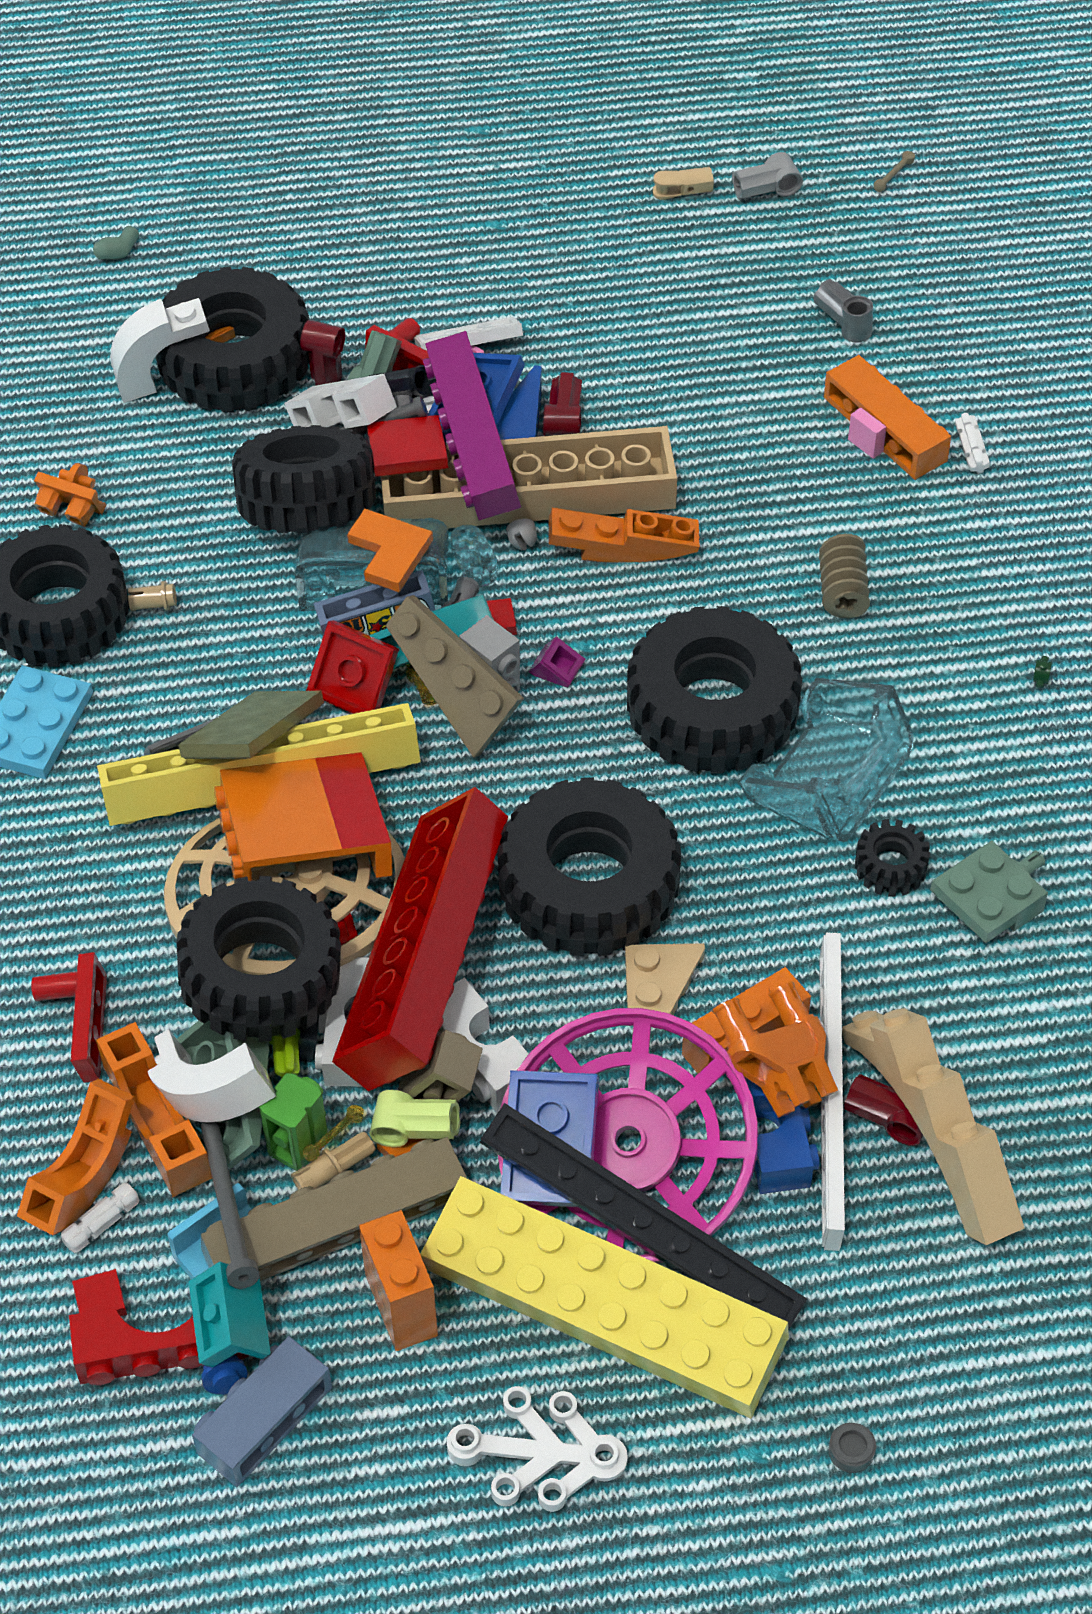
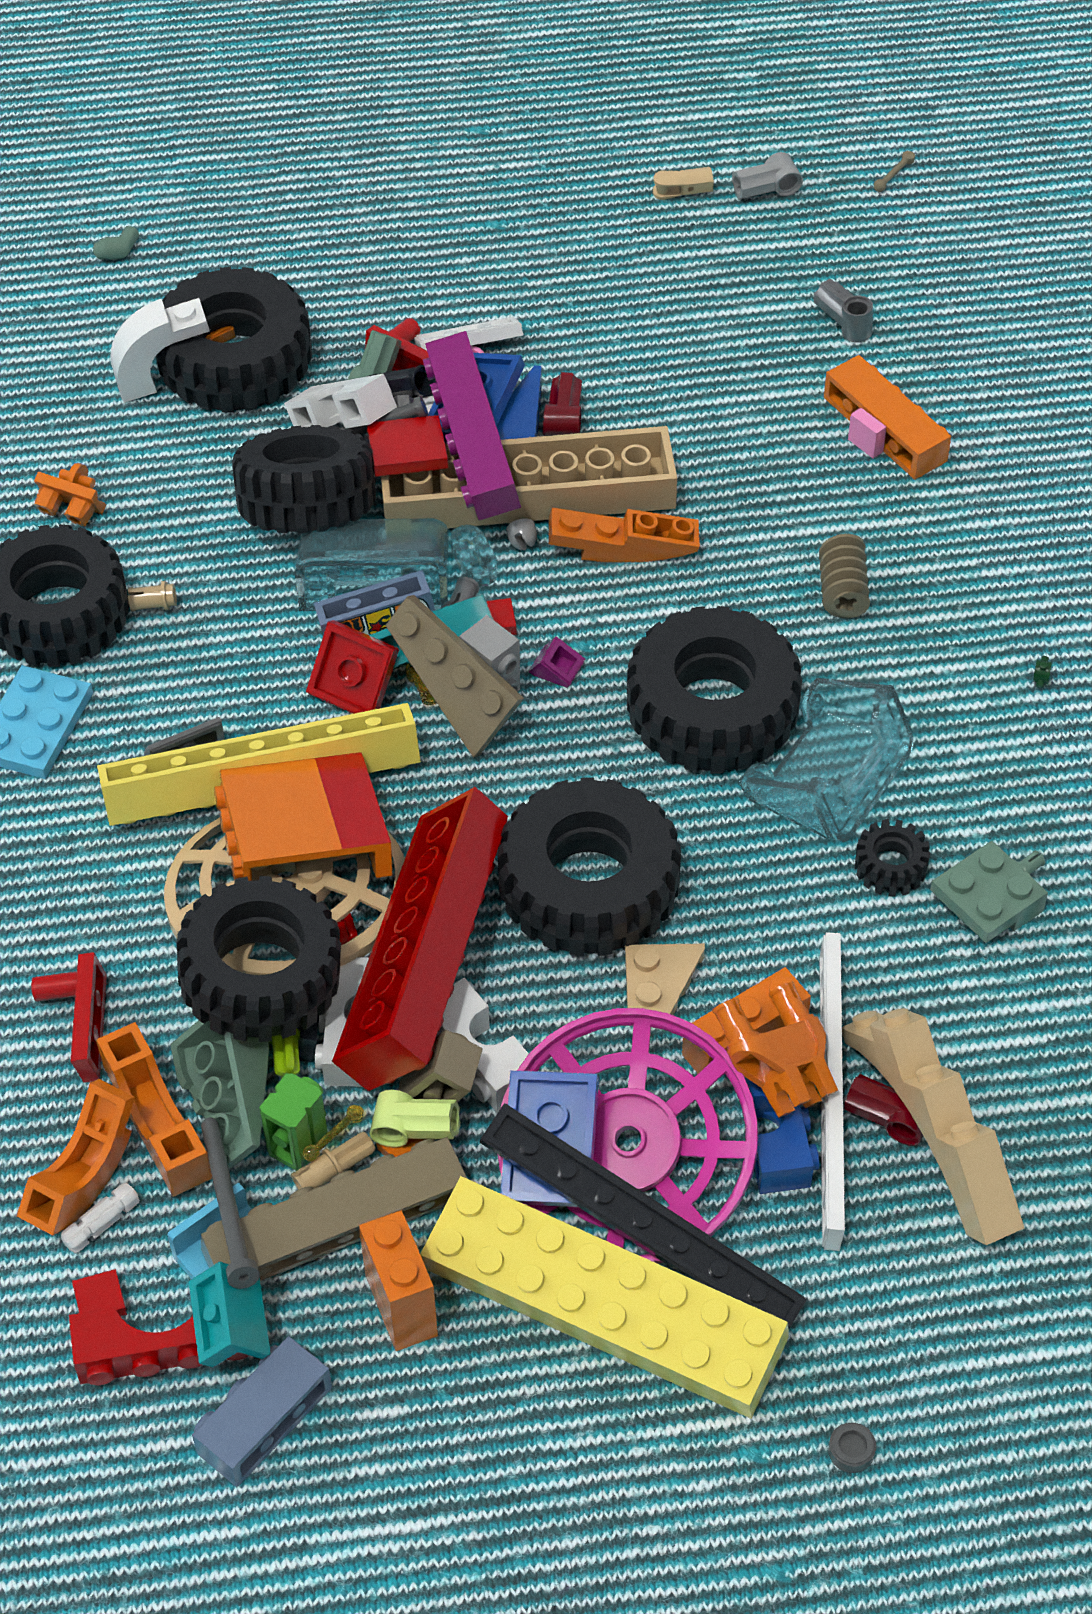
white arch [147,1029,276,1122] -> none
olive tile [178,690,324,759] -> none
blue plate [201,1354,248,1395] -> none
dark red piece [300,319,345,386] -> none
orange tile [347,509,433,592] -> none
white plant [447,1386,628,1512] -> none
white axle [955,413,990,474] -> none

